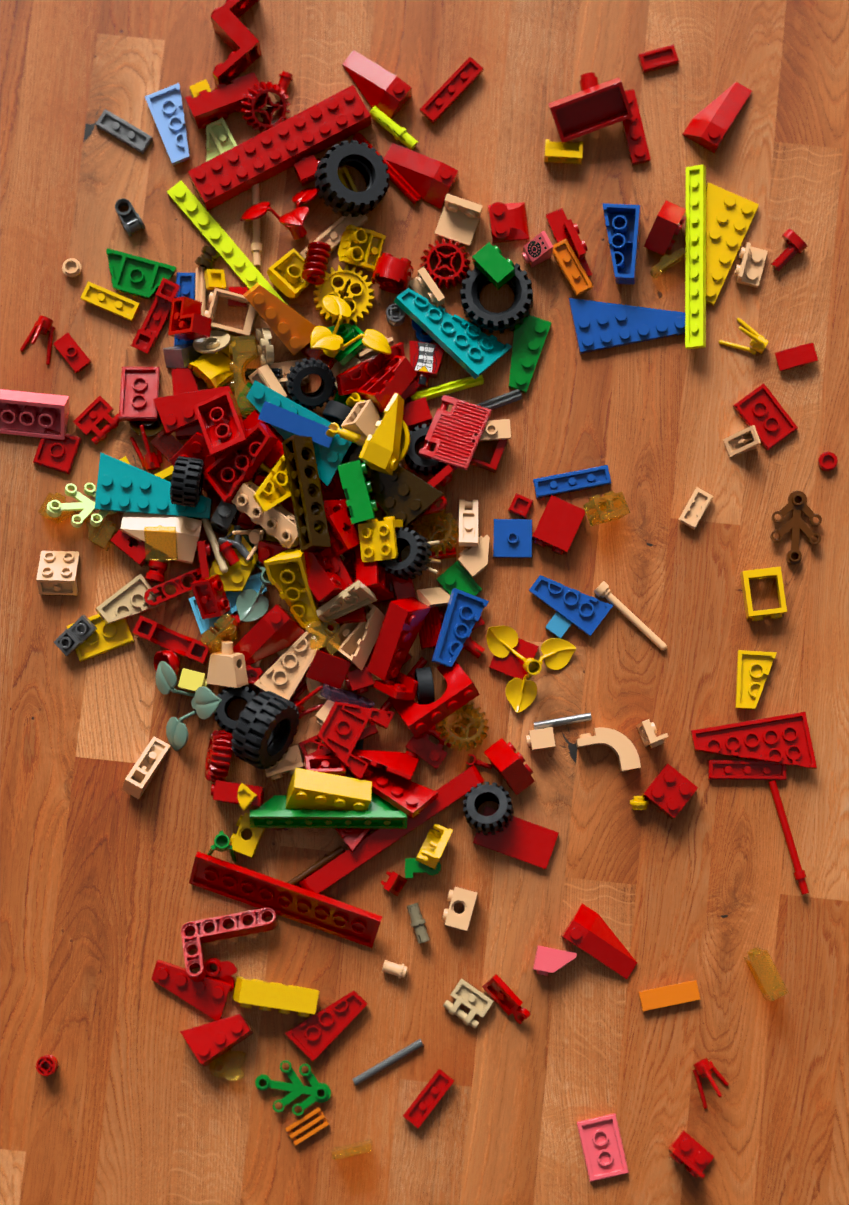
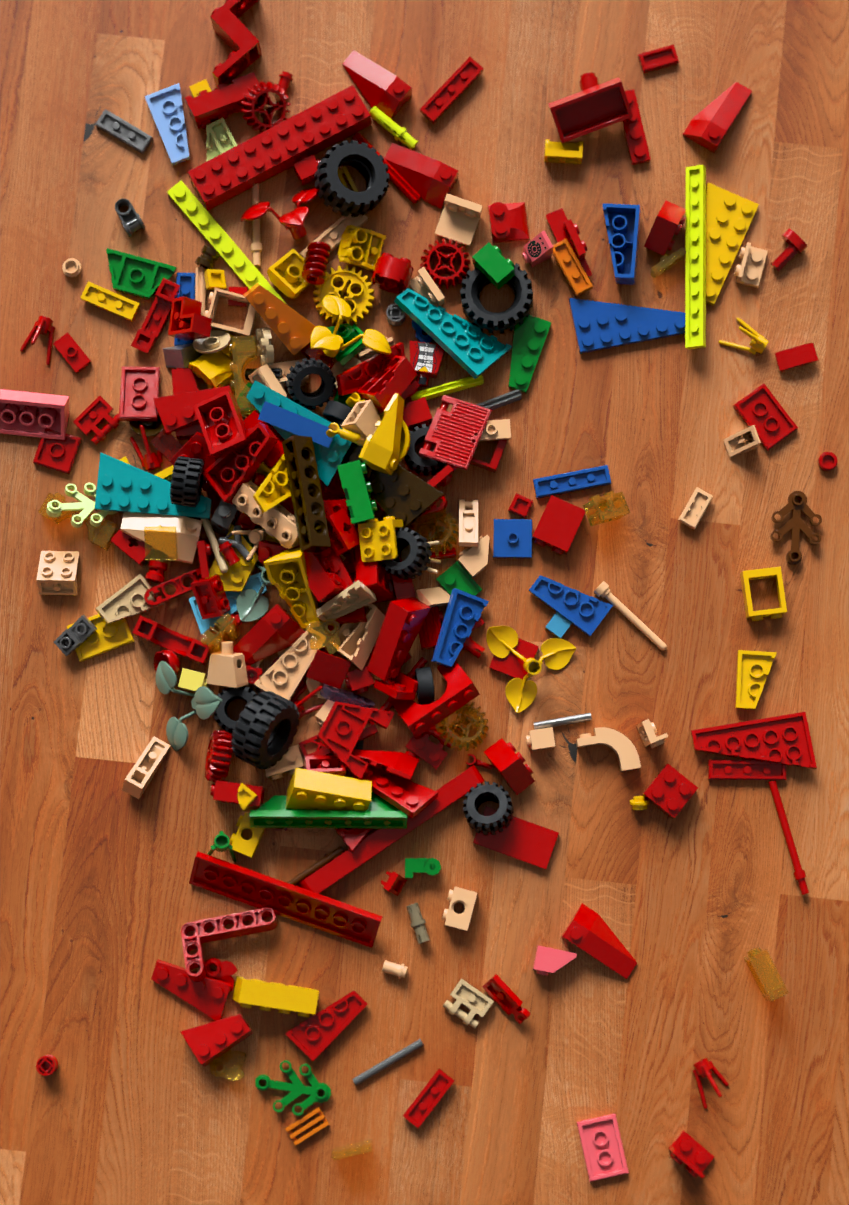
yellow hinge [416,824,453,869] -> none
orange tile [638,980,700,1011] -> none

